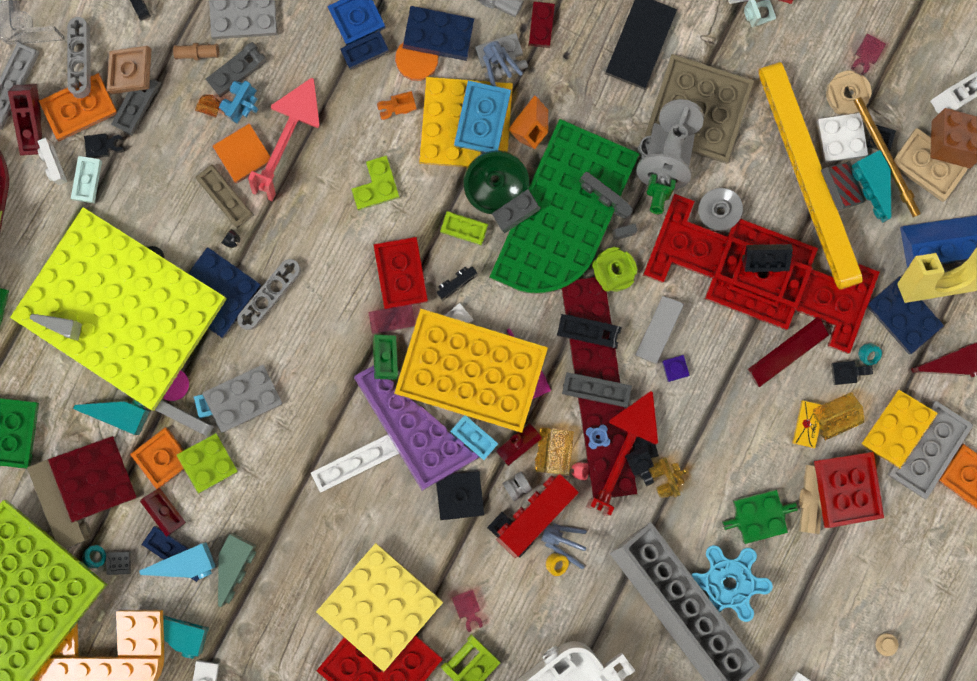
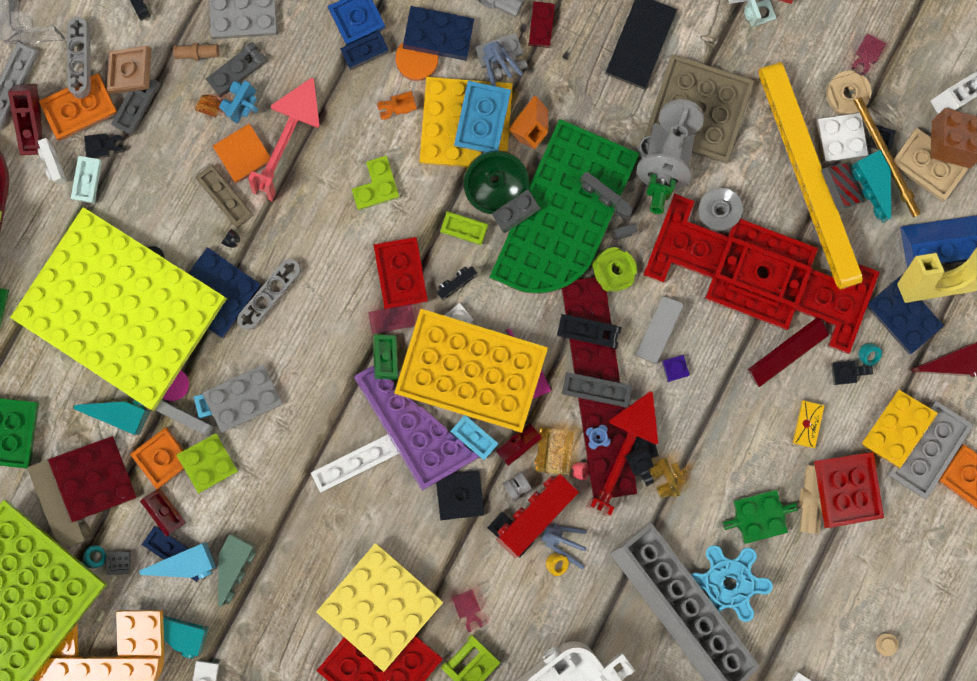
light grey slope [30,314,82,341] -> none
black bracket [742,244,793,273] -> none
clear yellow bracket [813,392,865,441] -> none

